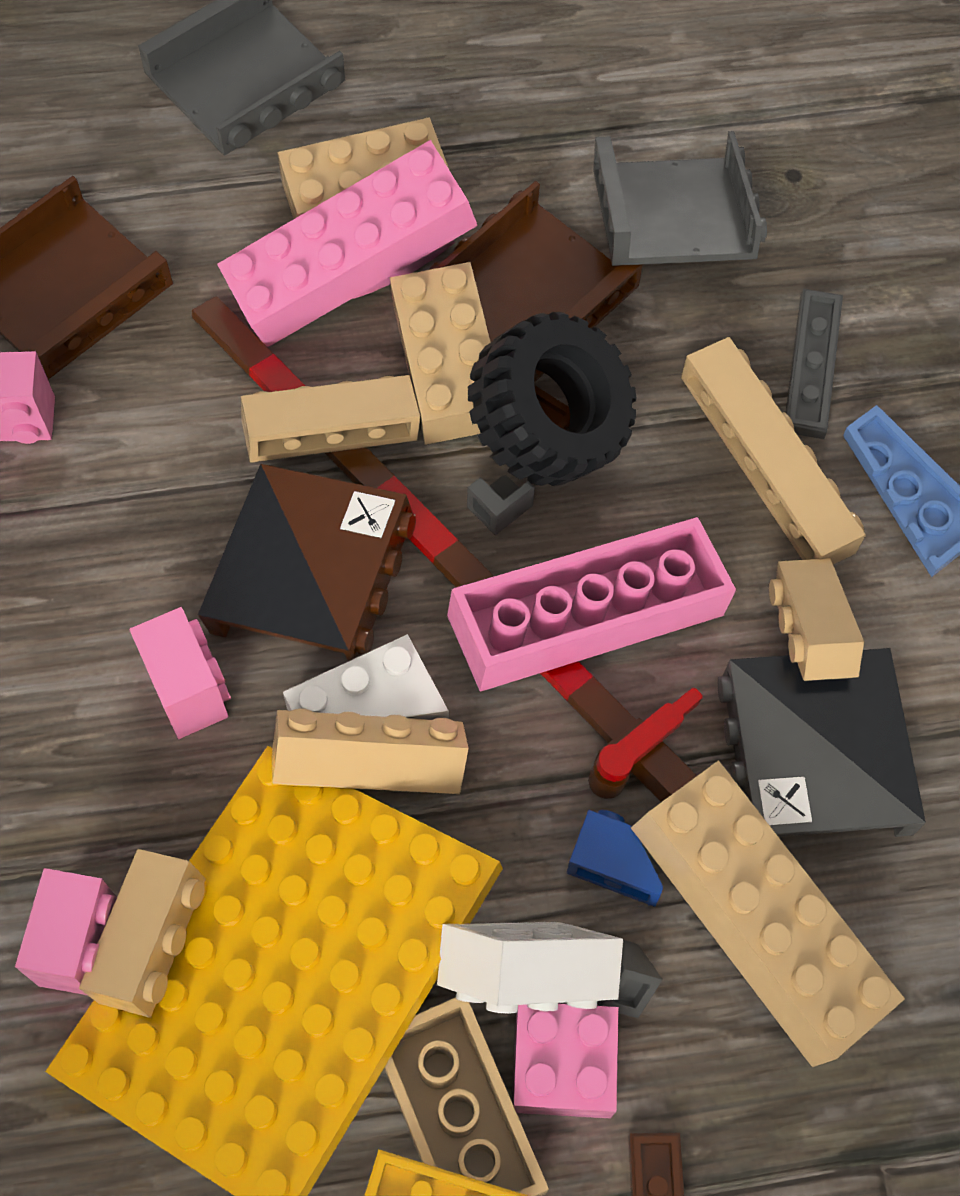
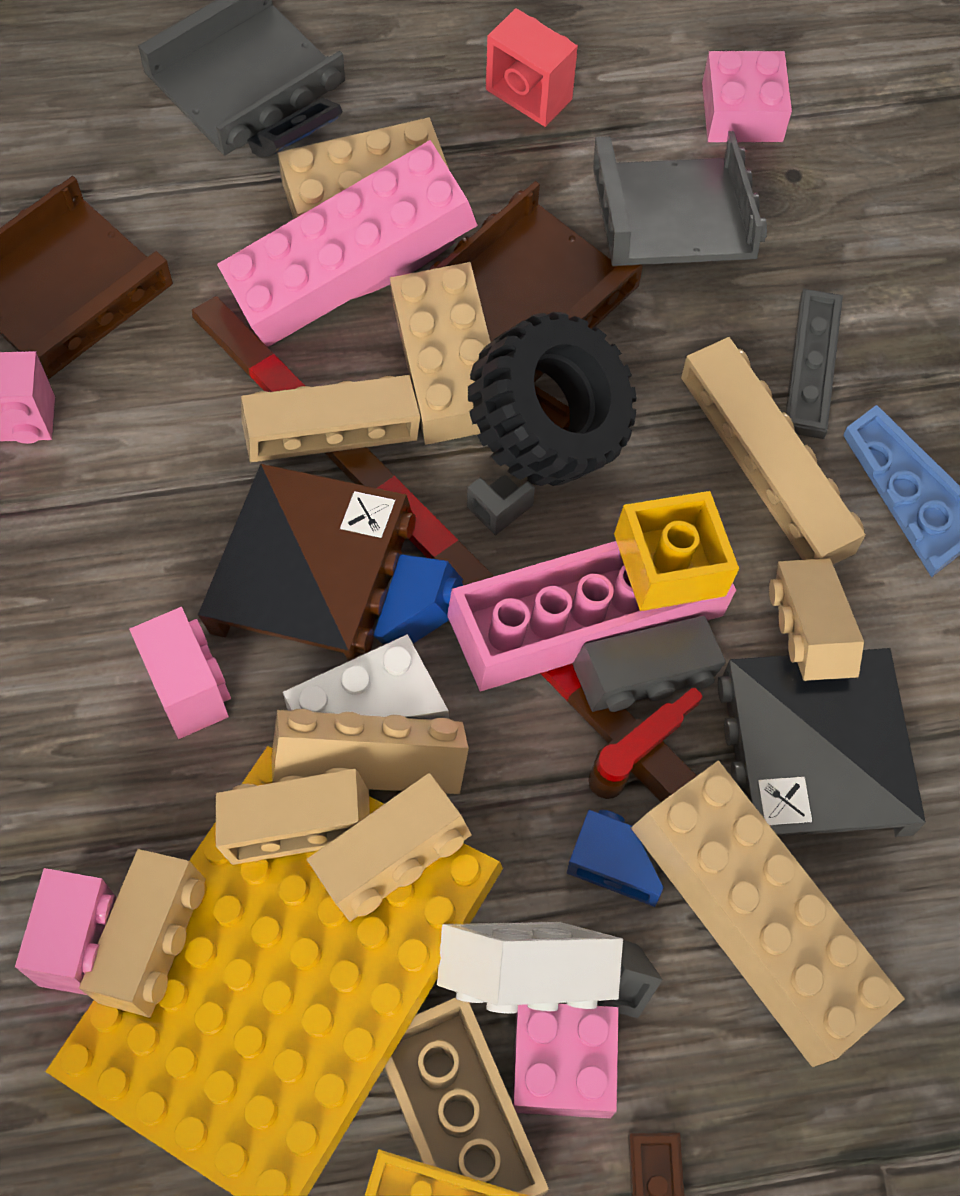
none -> tan brick [216,768,370,865]
none -> black slope [247,97,343,157]
none -> tan brick [306,772,472,922]
none -> blue slope [373,554,463,645]
none -> coral brick [486,8,578,127]
none -> dark grey brick [572,615,726,712]
none -> yellow brick [614,491,739,611]
none -> bright pink brick [702,51,792,142]

